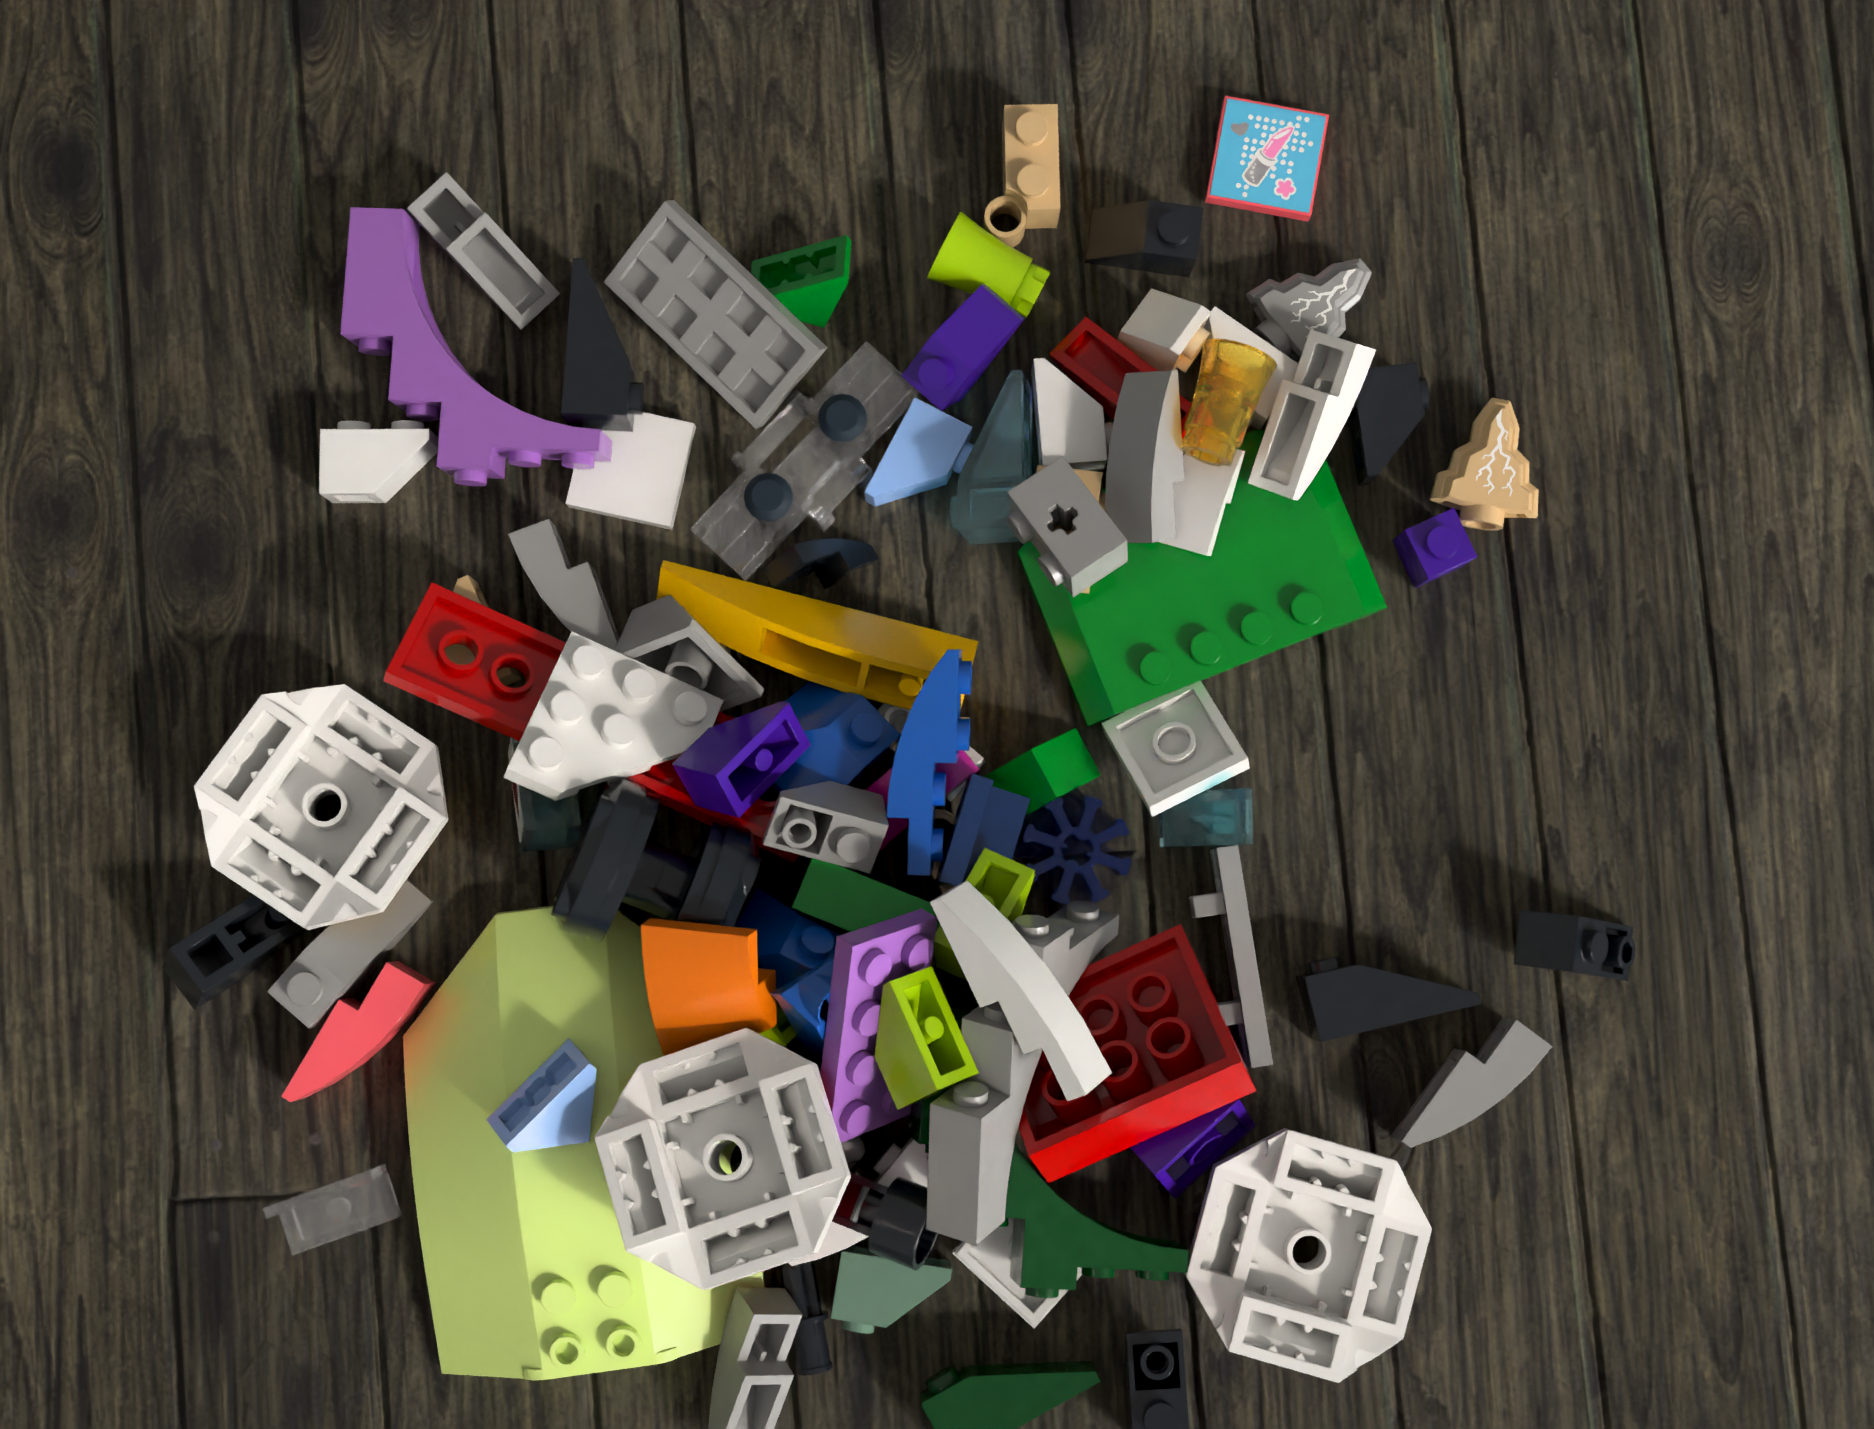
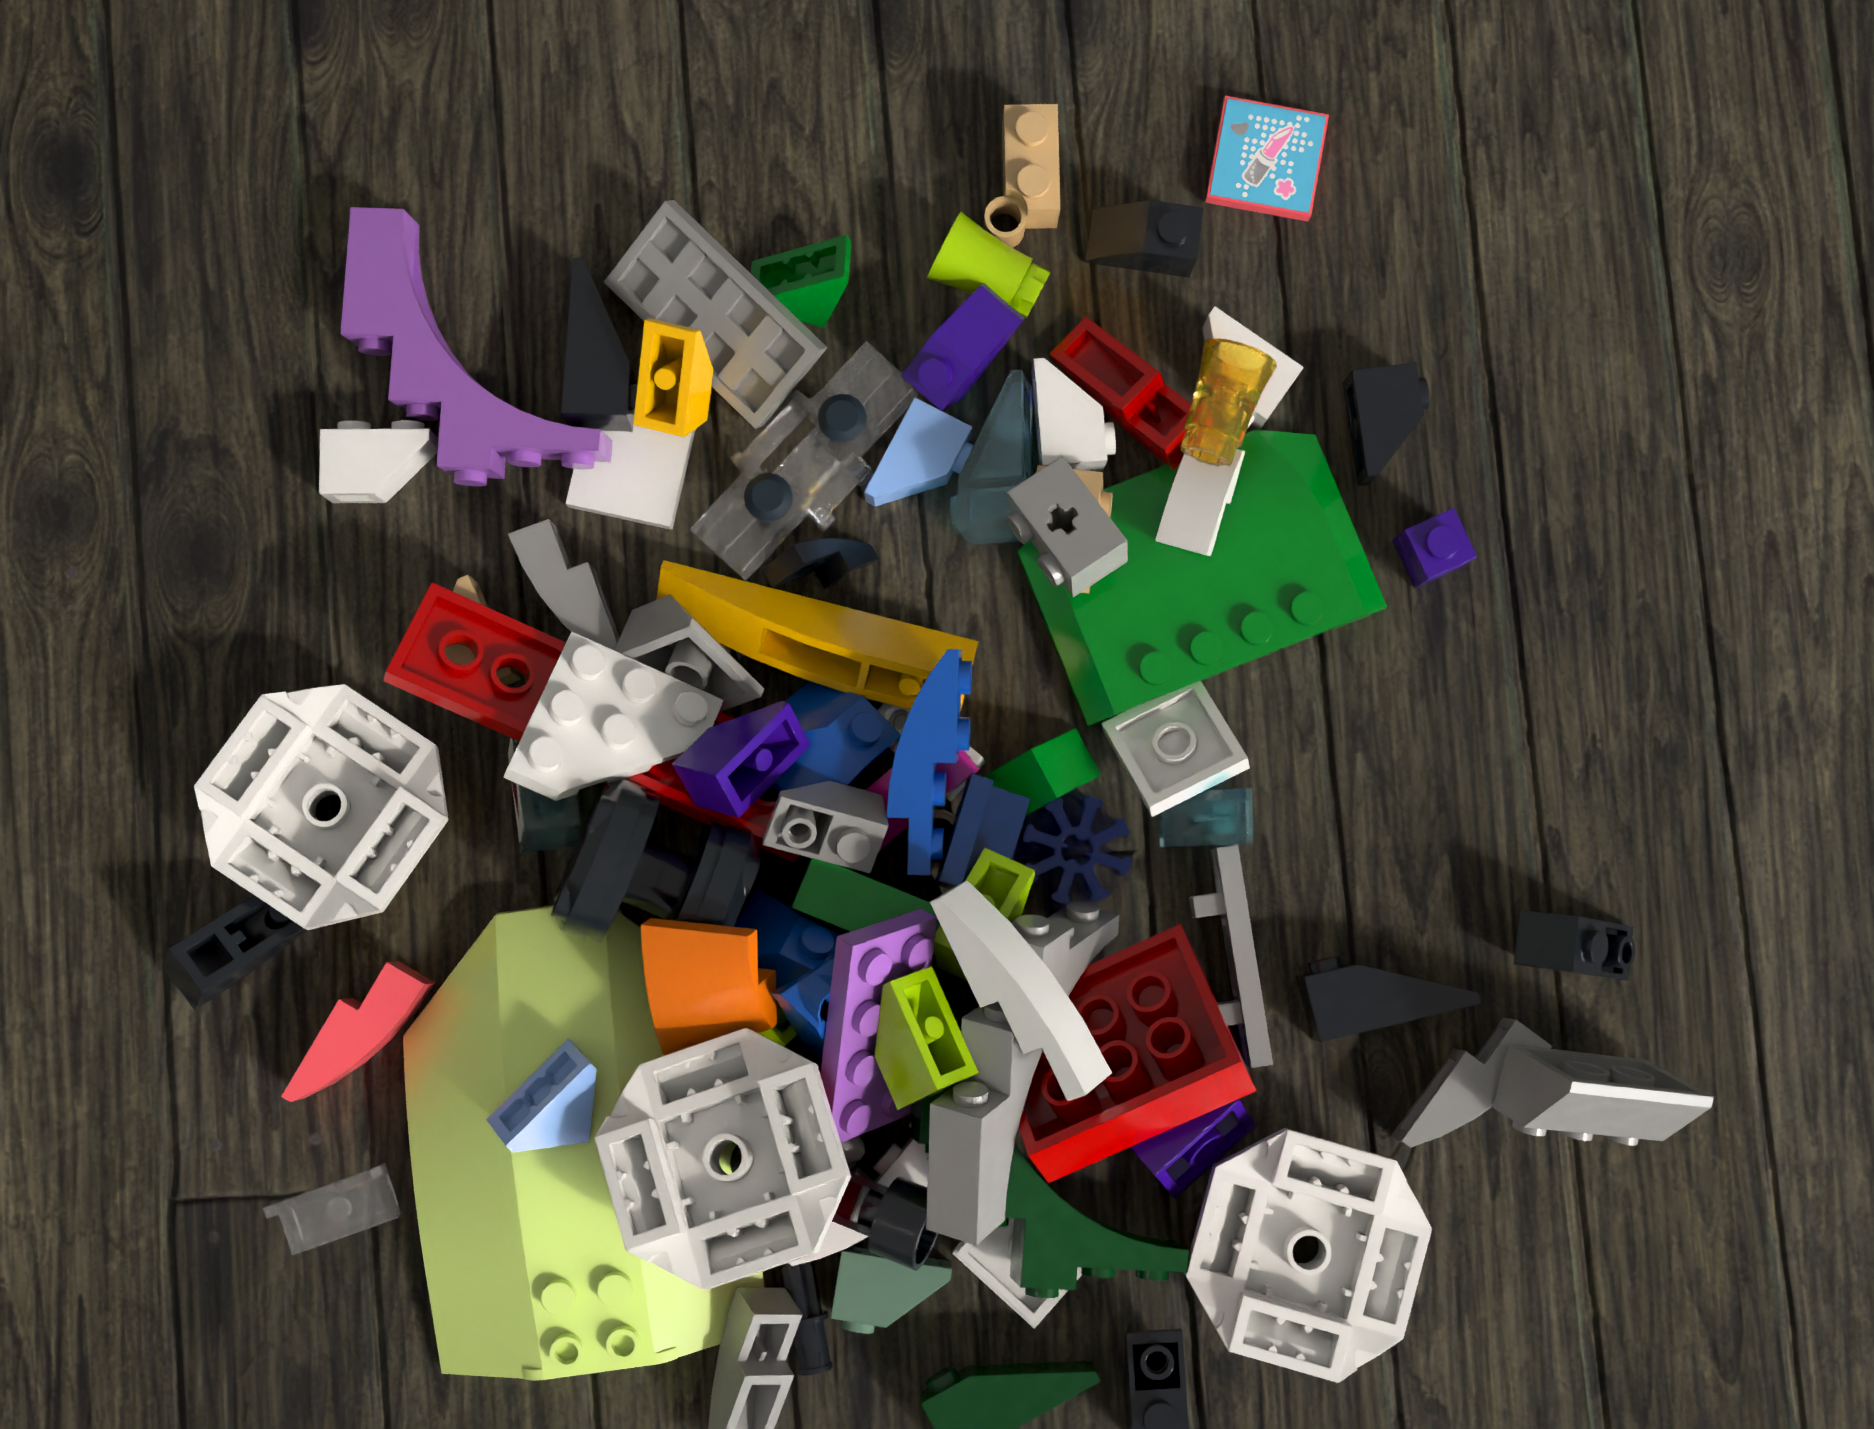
light grey slope [267,878,434,1028] -> none
light grey slope [406,172,560,330] -> none
light grey slope [1105,370,1185,543] -> none
white slope [1117,288,1211,373] -> none
light grey rock [1246,258,1372,364] -> none
white slope [1248,329,1376,500] -> none
tan rock [1429,398,1539,530] -> none
none -> yellow slope [633,318,714,438]
none -> light grey slope [1493,1044,1714,1146]

